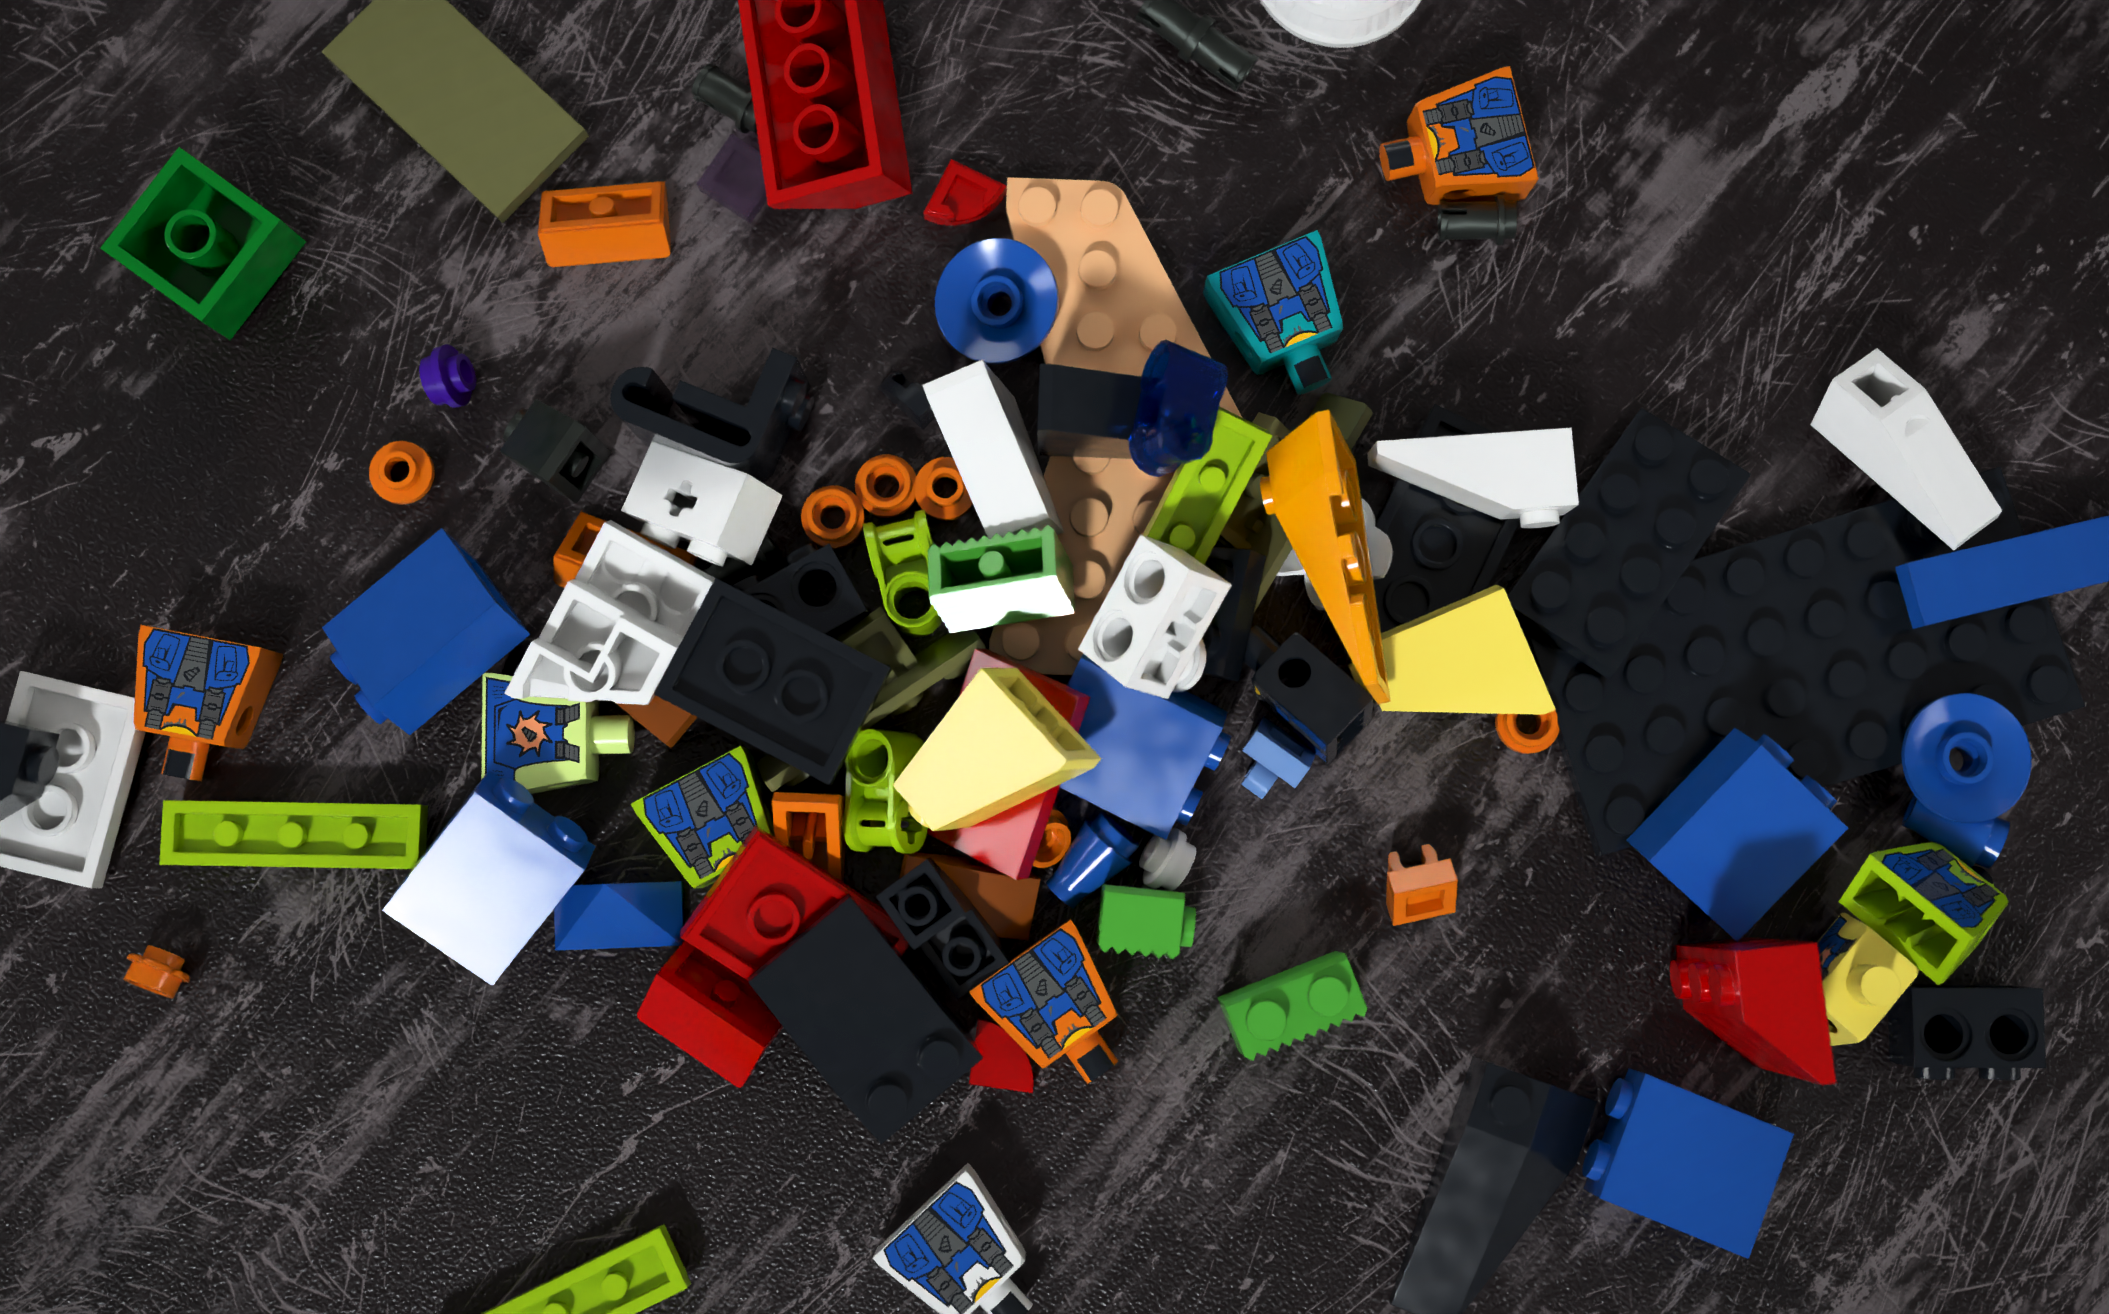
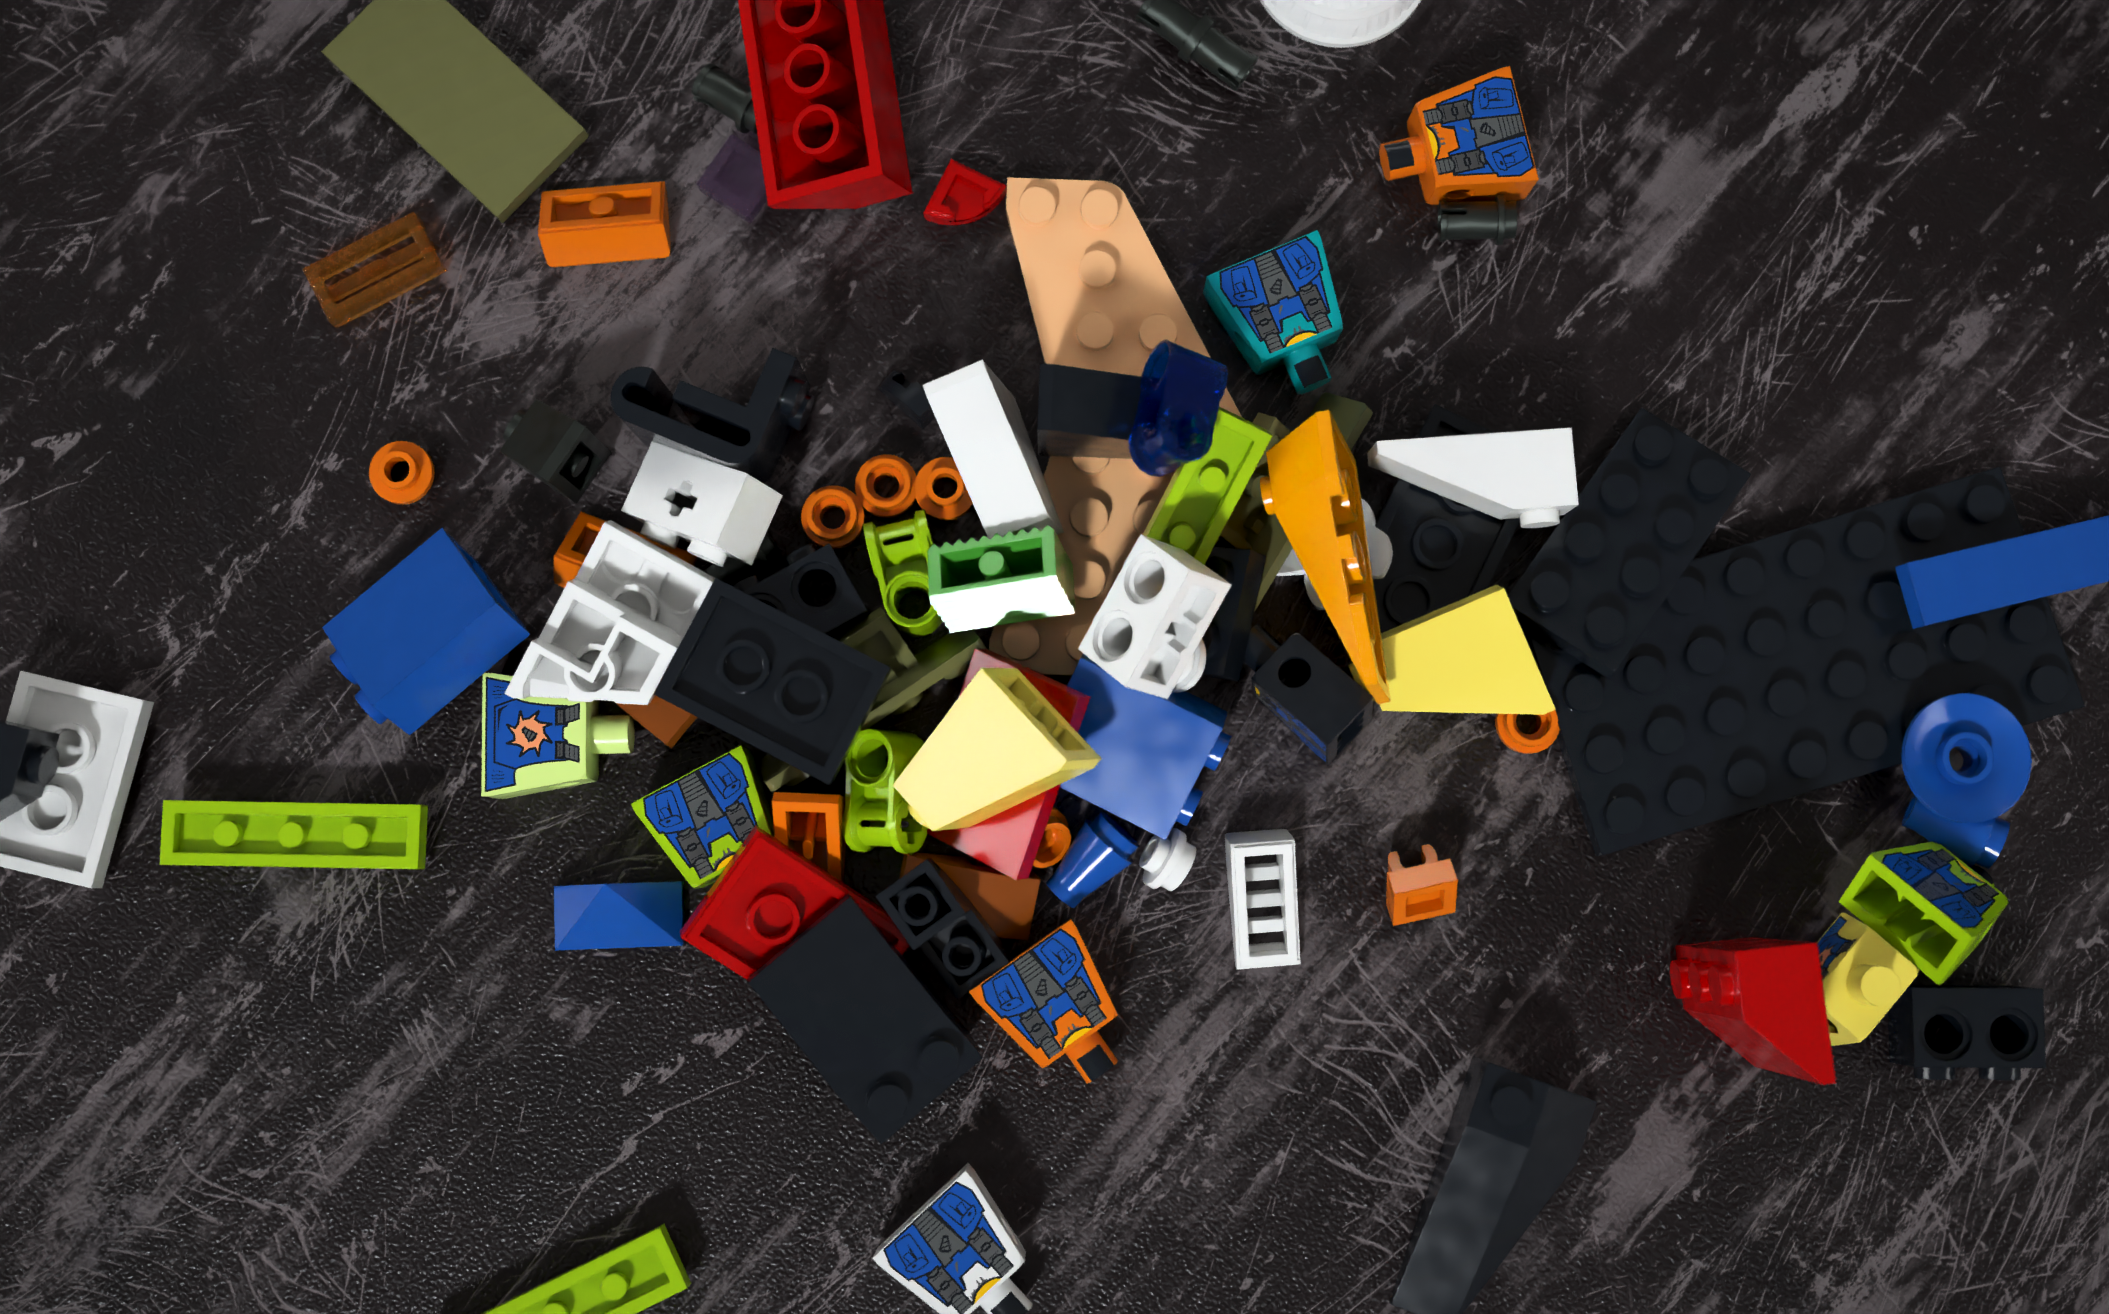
green brick [100,147,306,340] -> none
orange plate [124,945,190,999] -> none
torso [133,625,283,781] -> none
brick [383,771,596,985] -> none
dark purple plate [419,344,476,408] -> none
red panel [637,941,783,1088] -> none
blue dish [935,238,1059,364] -> none
red tile [969,1018,1034,1093] -> none
bright green brick [1096,884,1196,960] -> none
bright green brick [1217,951,1368,1061] -> none
medium blue tile [1241,717,1316,799] -> none
blue brick [1582,1068,1794,1259] -> none
blue brick [1626,728,1848,942] -> none
white slope [1810,348,2002,550] -> none
none -> clear orange tile [302,212,447,328]
none -> white slope [1225,829,1301,969]

